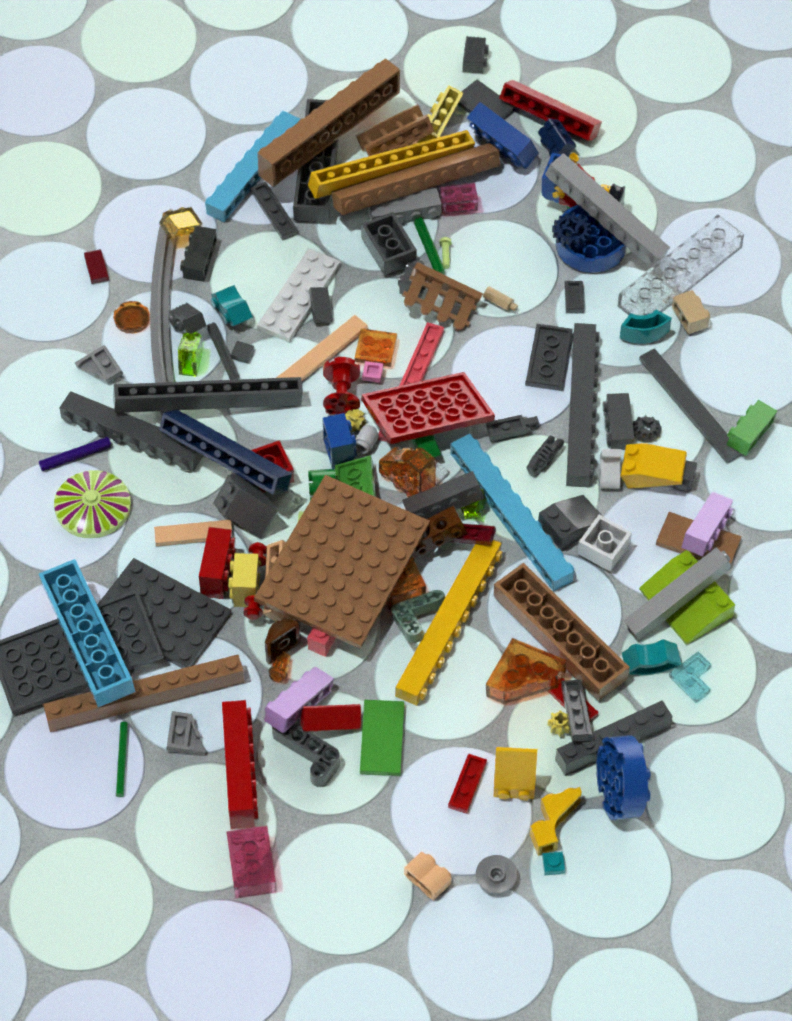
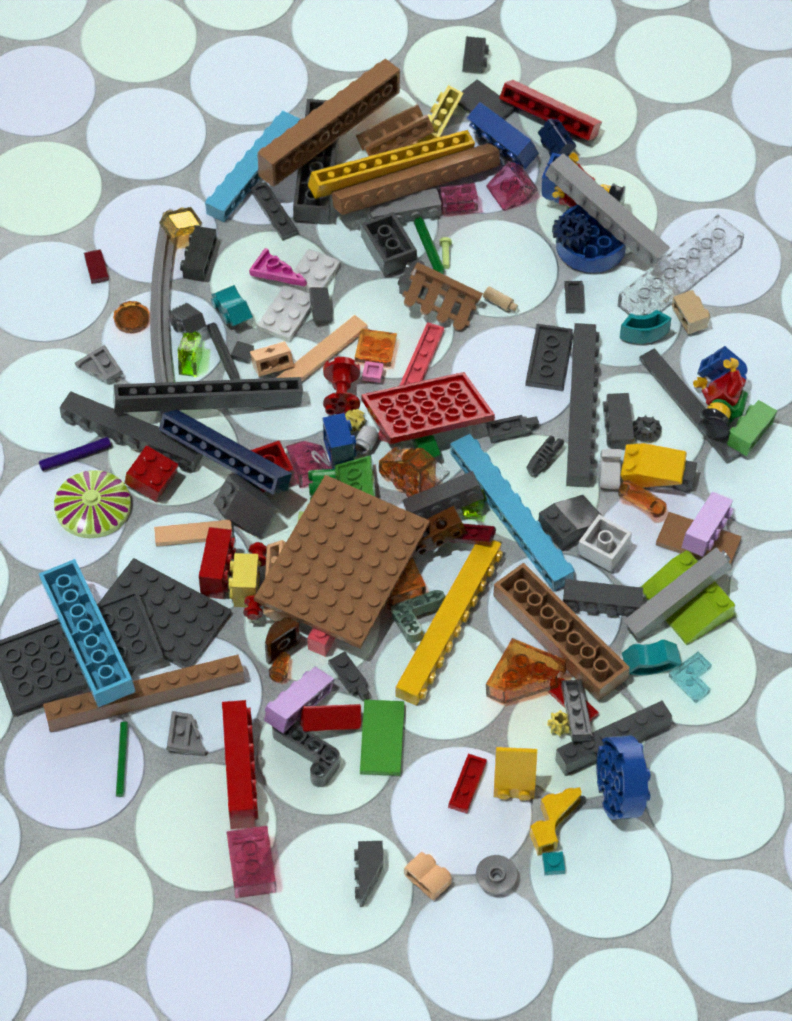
none -> red brick [124,445,179,503]
none -> dark pink wing [249,248,307,287]
none -> light nougat brick [250,341,294,377]
none -> clear pink slope [286,440,332,488]
none -> dark grey hinge [328,651,369,701]
none -> dark grey slope [354,840,383,907]
none -> clear pink slope [486,161,538,211]
none -> dark grey brick [563,579,643,617]
none -> clear orange cylinder [618,480,667,518]
none -> piece [693,346,748,440]

